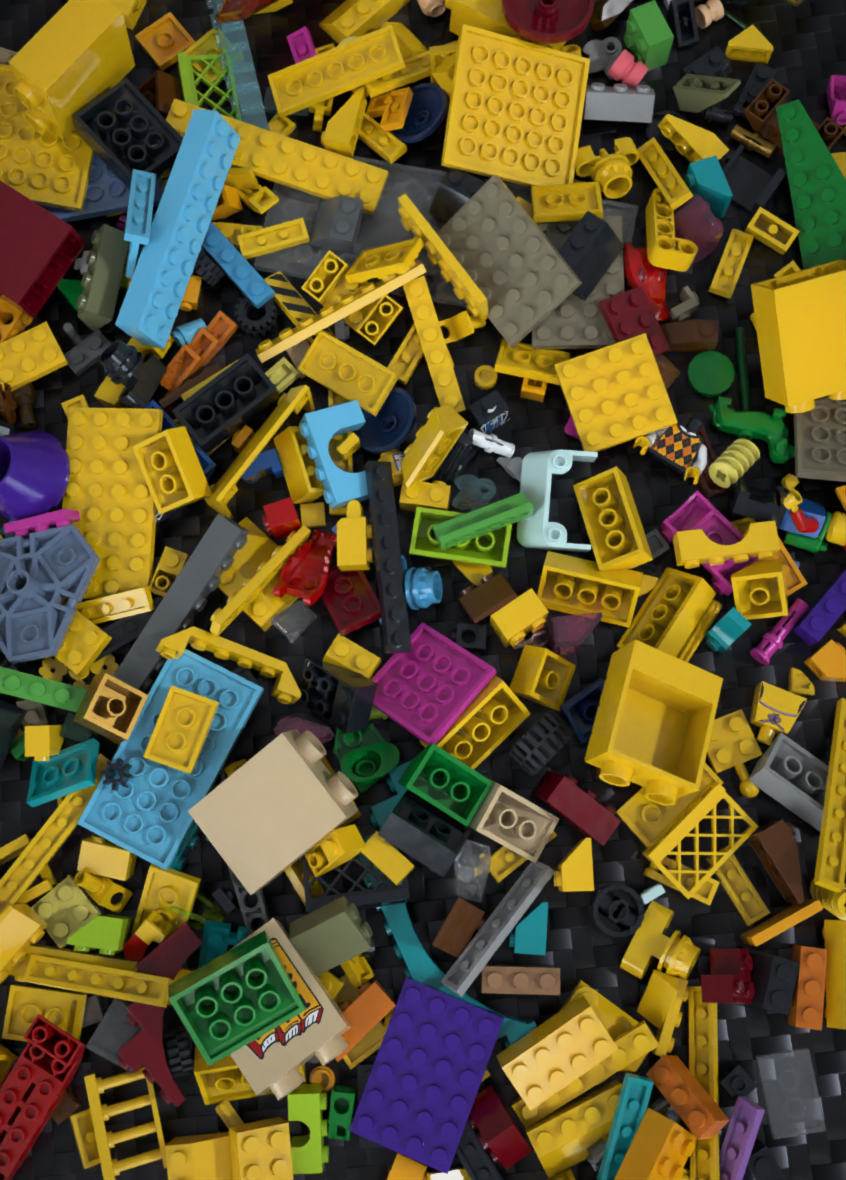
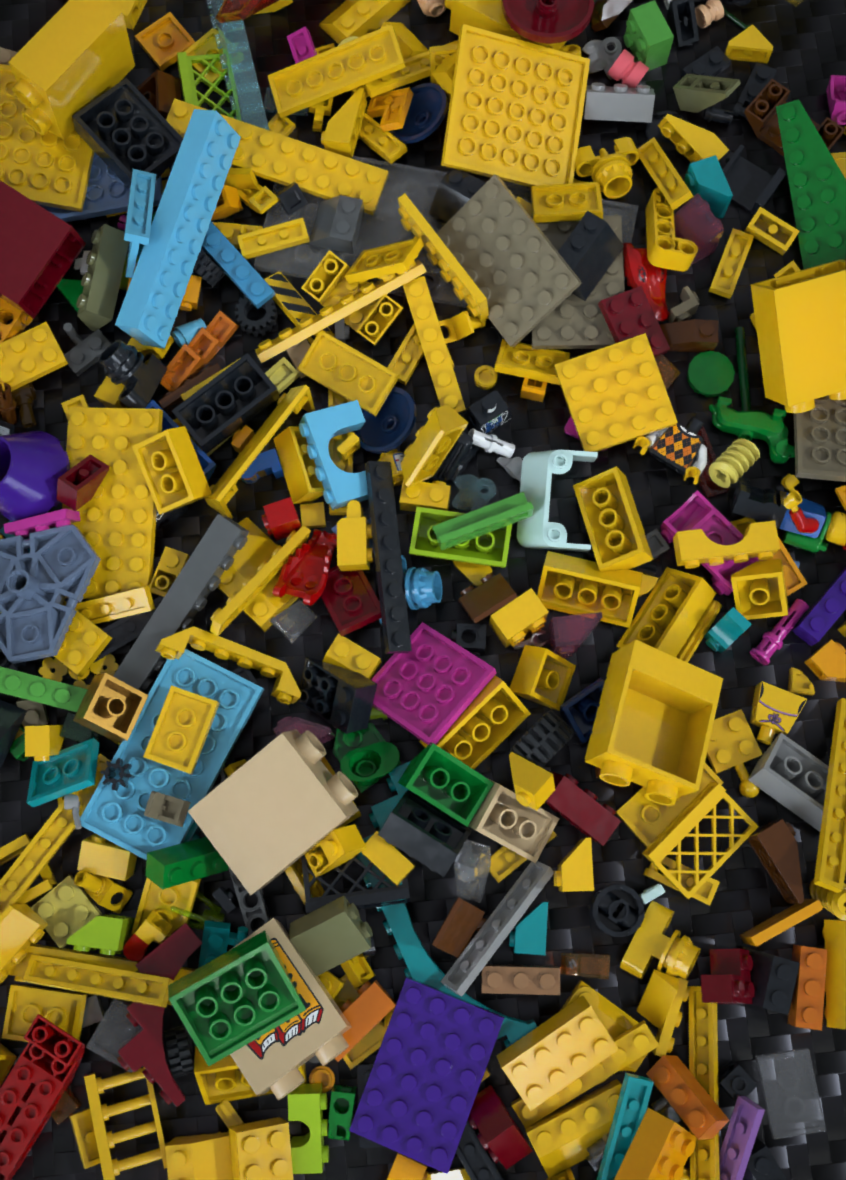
yellow tile [706,846,770,926] -> none
pearl gold pin [730,124,776,159] -> none
none -> dark red slope [56,454,109,512]
none -> light grey hand [64,794,82,829]
none -> dark tan bracket [144,791,191,827]
none -> green brick [145,837,228,890]
none -> black plate [275,182,308,216]
none -> yellow slope [509,752,555,811]
none -> clear orange leg [560,952,610,979]

